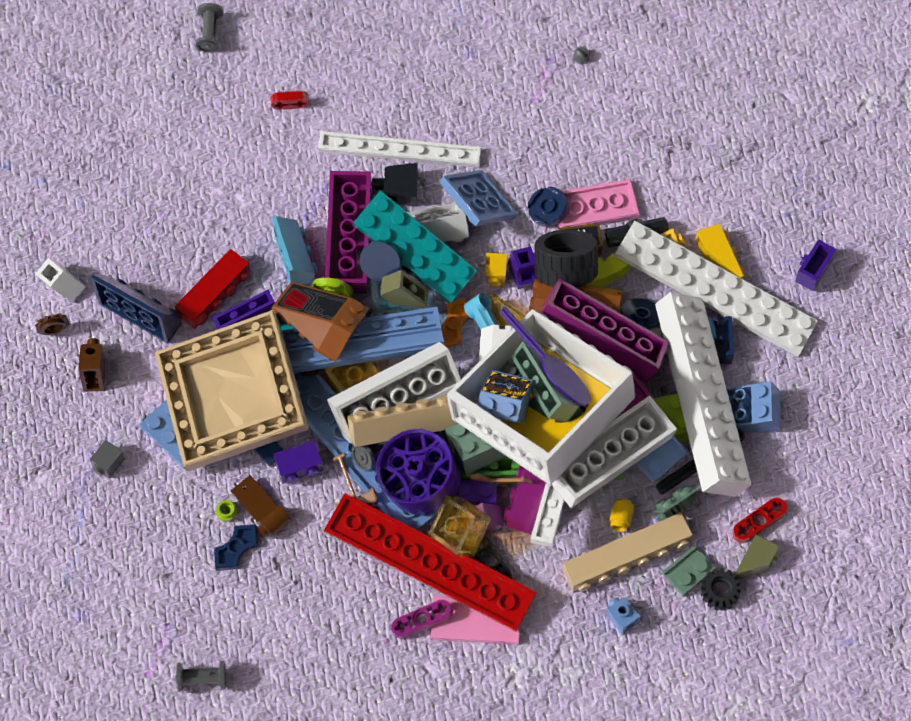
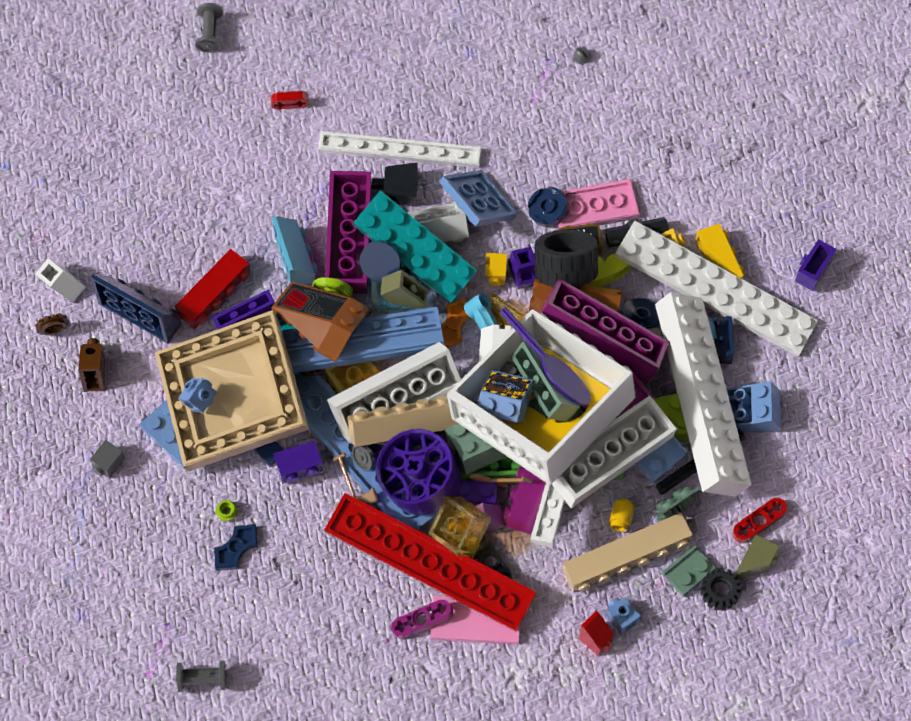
reddish brown door [230,475,292,538] -> none
none -> medium blue brick [178,378,217,413]
none -> red slope [579,610,614,656]

